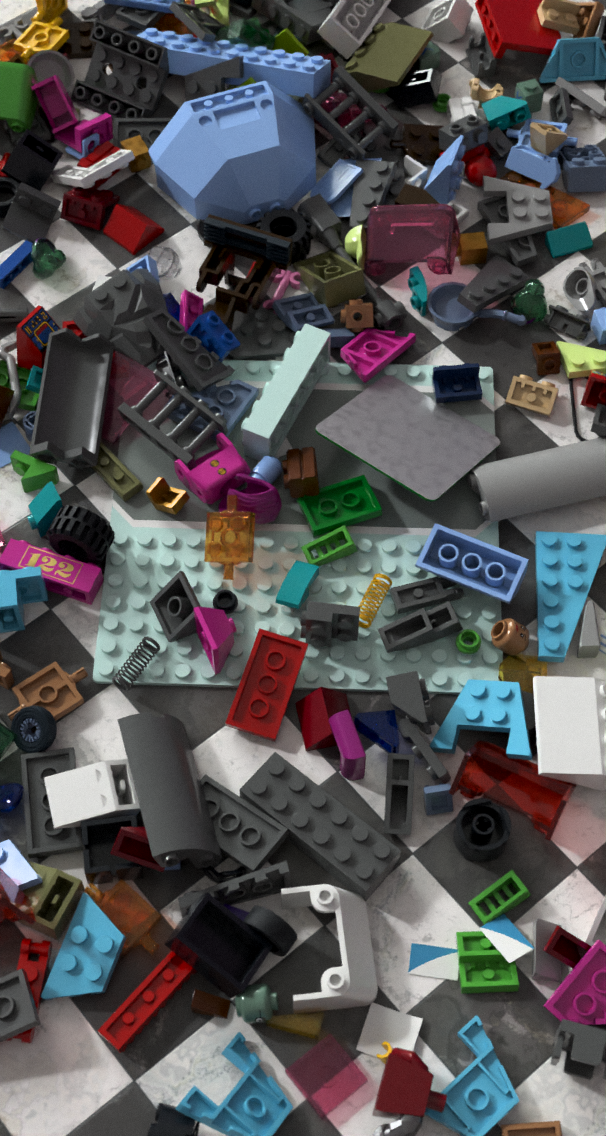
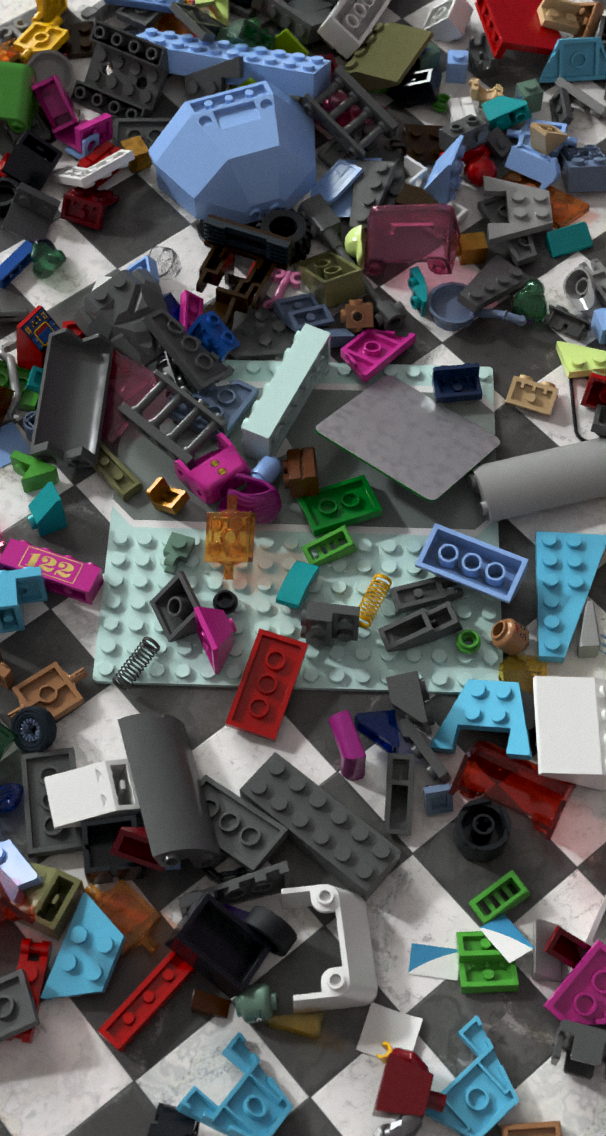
black tyre [46,505,115,566] -> none
red slope [103,204,164,255] -> none
clear pink tile [285,1033,368,1120] -> none
dark red slope [295,687,352,751] -> none
reddish brown bracket [532,341,560,375] -> none
none -> sand green plate [163,532,195,575]
none -> light blue slope [446,50,468,84]

